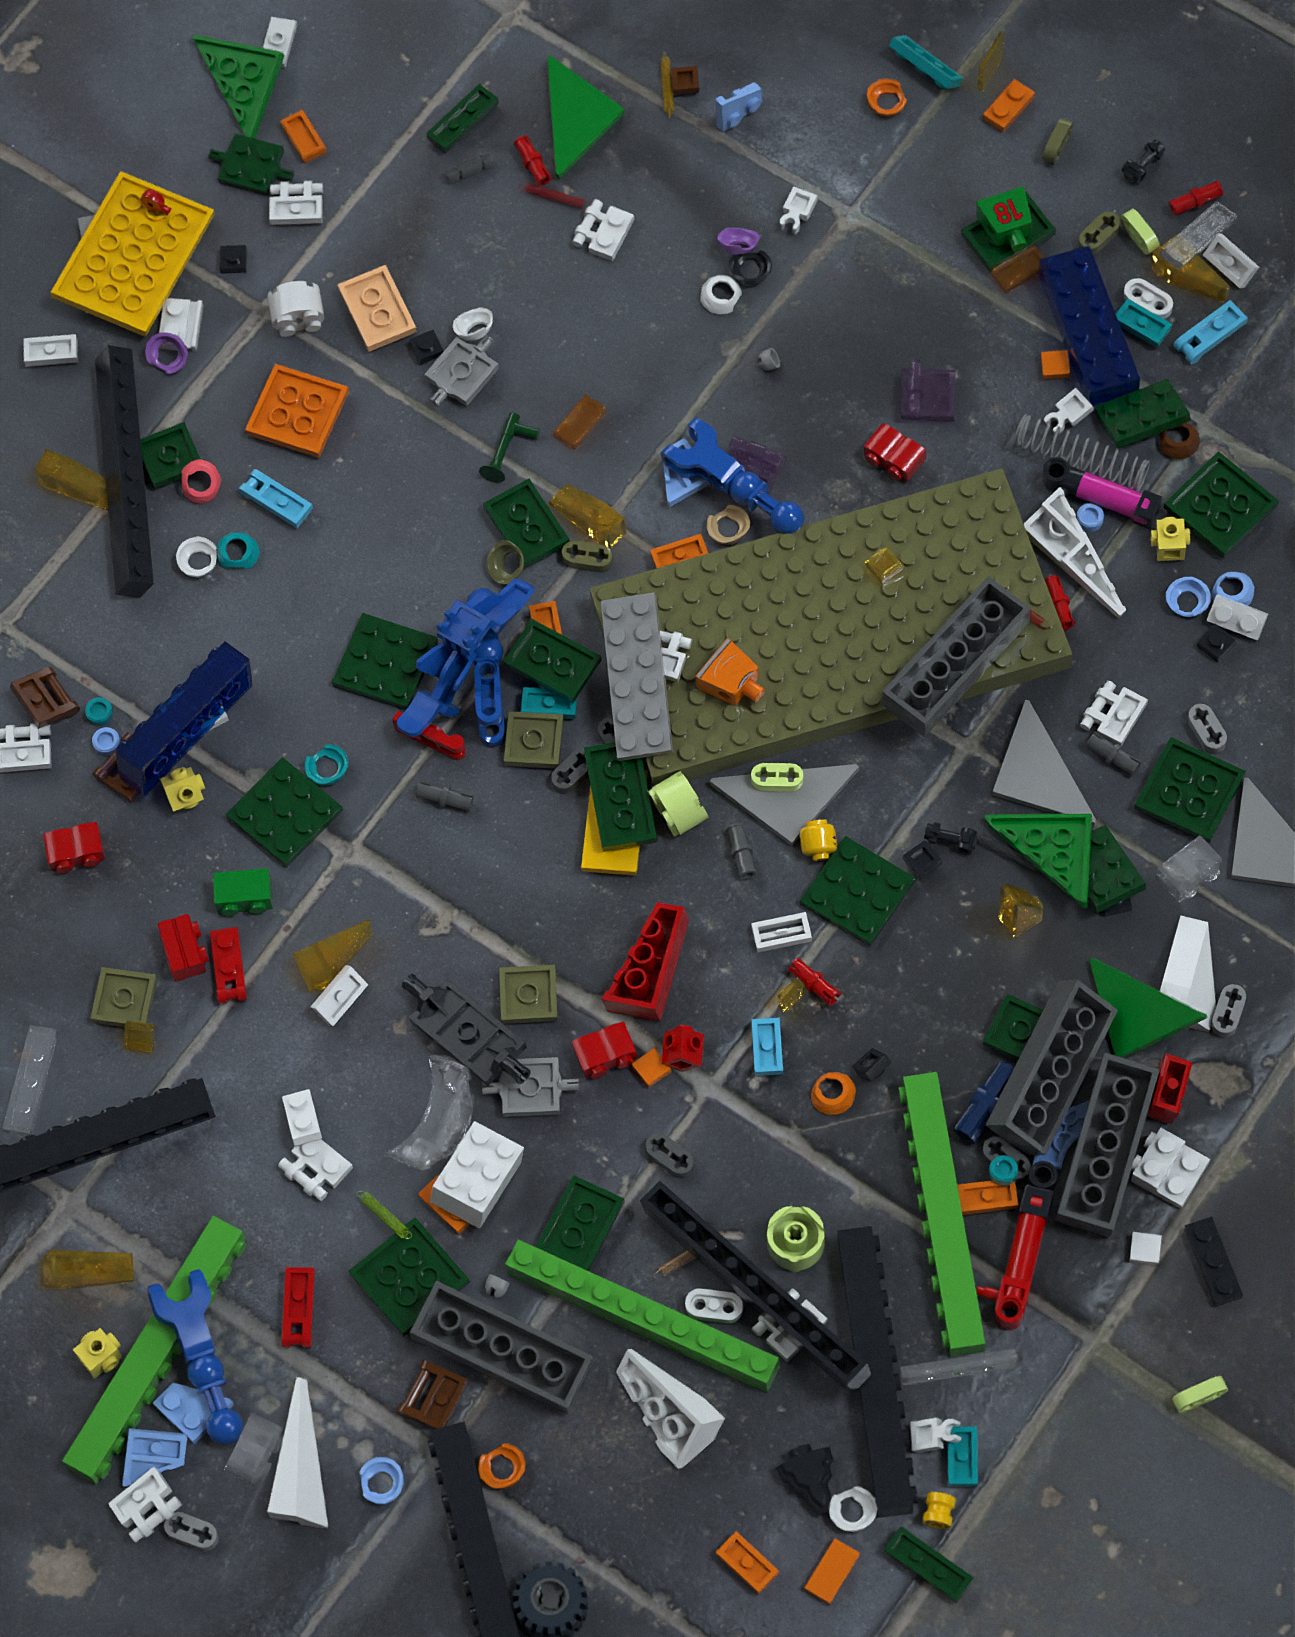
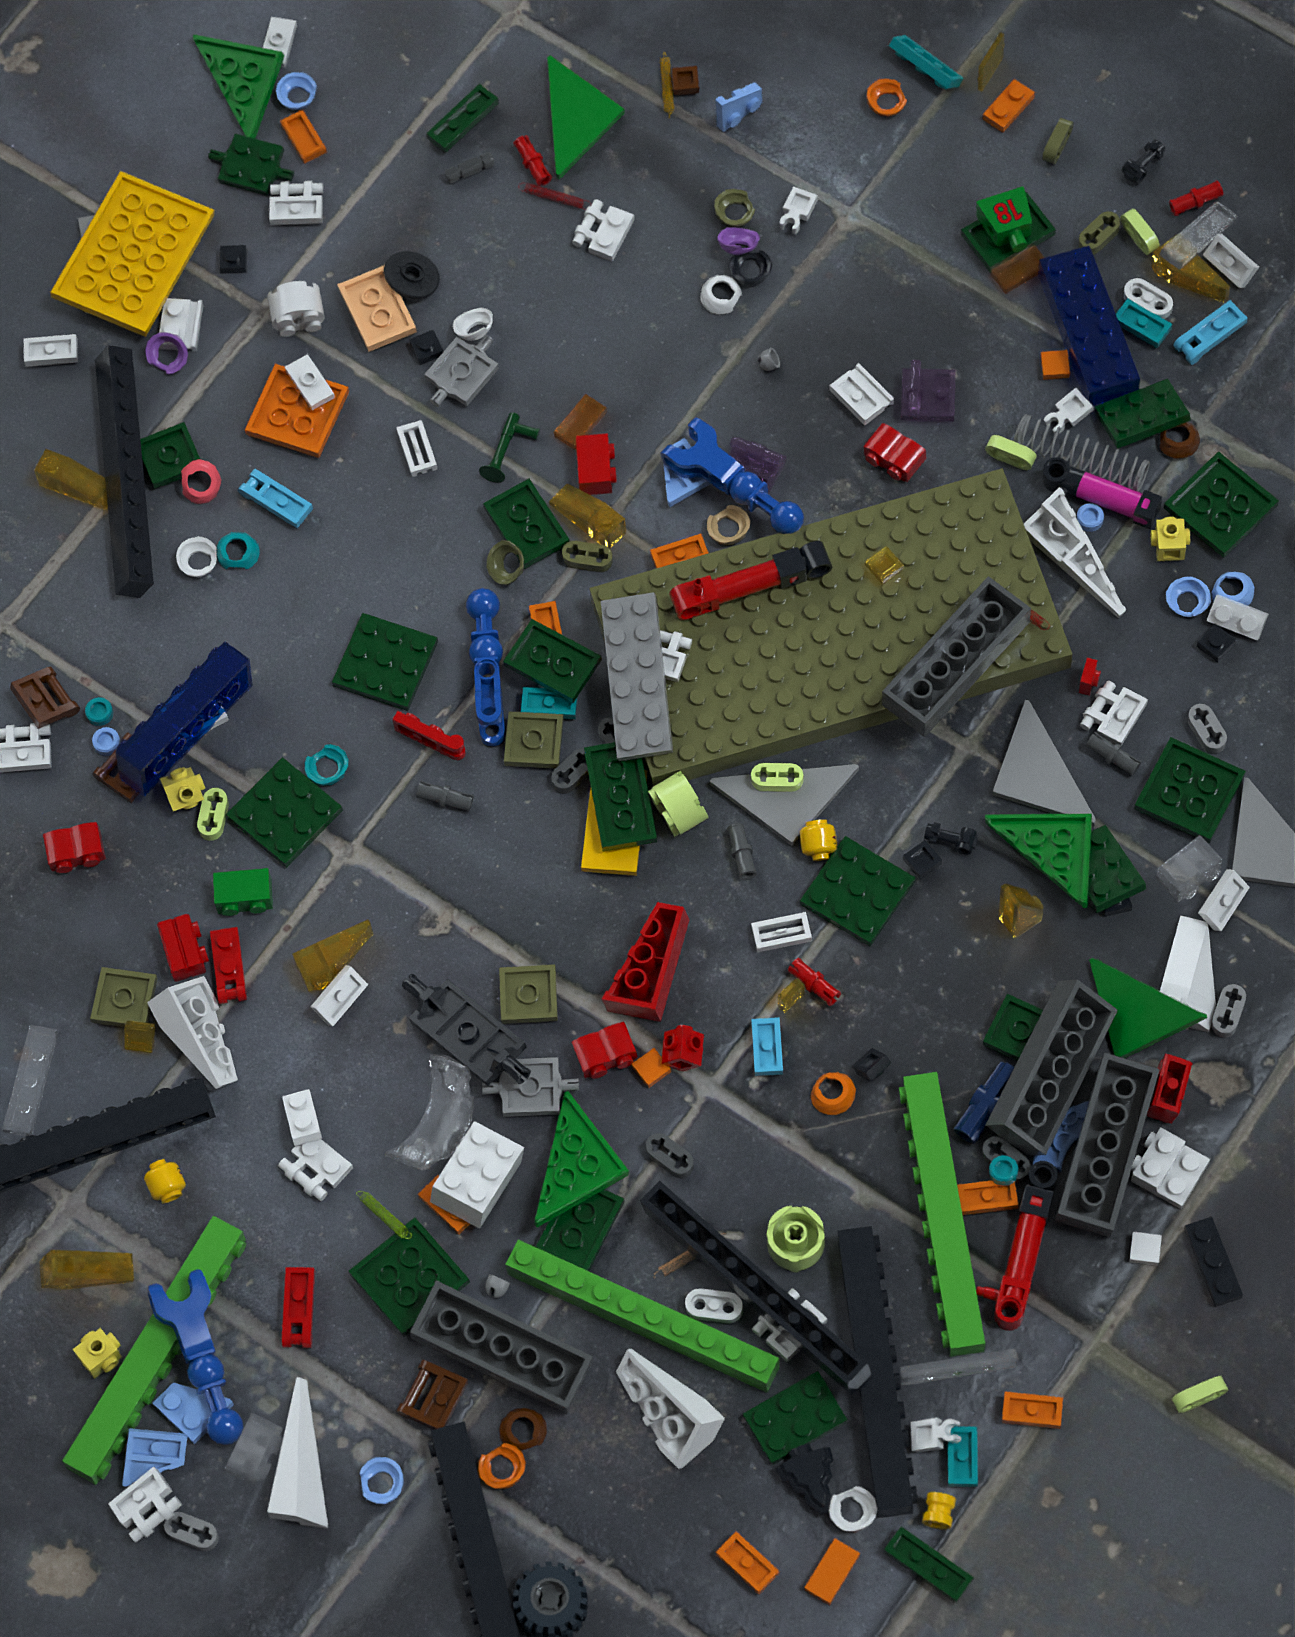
red piece [140,189,172,215] -> none
blue piece [397,579,534,737] -> none
orange torso [696,638,765,705] -> none
red pin [1044,575,1075,630] -> none
none -> yellow head [144,1159,186,1204]
none -> white wedge [147,976,238,1089]
none -> yellowish green beam [197,788,229,841]
none -> light blue piece [276,72,317,110]
none -> white plate [285,354,335,410]
none -> black wheel [384,251,440,299]
none -> white tile [396,420,438,477]
none -> reddish brown piece [499,1408,547,1451]
none -> green tile [535,1091,629,1227]
none -> red piece [576,434,617,496]
none -> red piece [669,541,833,620]
none -> olive piece [714,189,755,227]
none -> dark green plate [743,1371,848,1466]
none -> white plate [830,363,894,425]
none -> yellowish green beam [985,435,1037,470]
none -> orange plate [1002,1392,1063,1429]
none -> red plate [1079,658,1101,696]
none -> white plate [1198,869,1250,931]

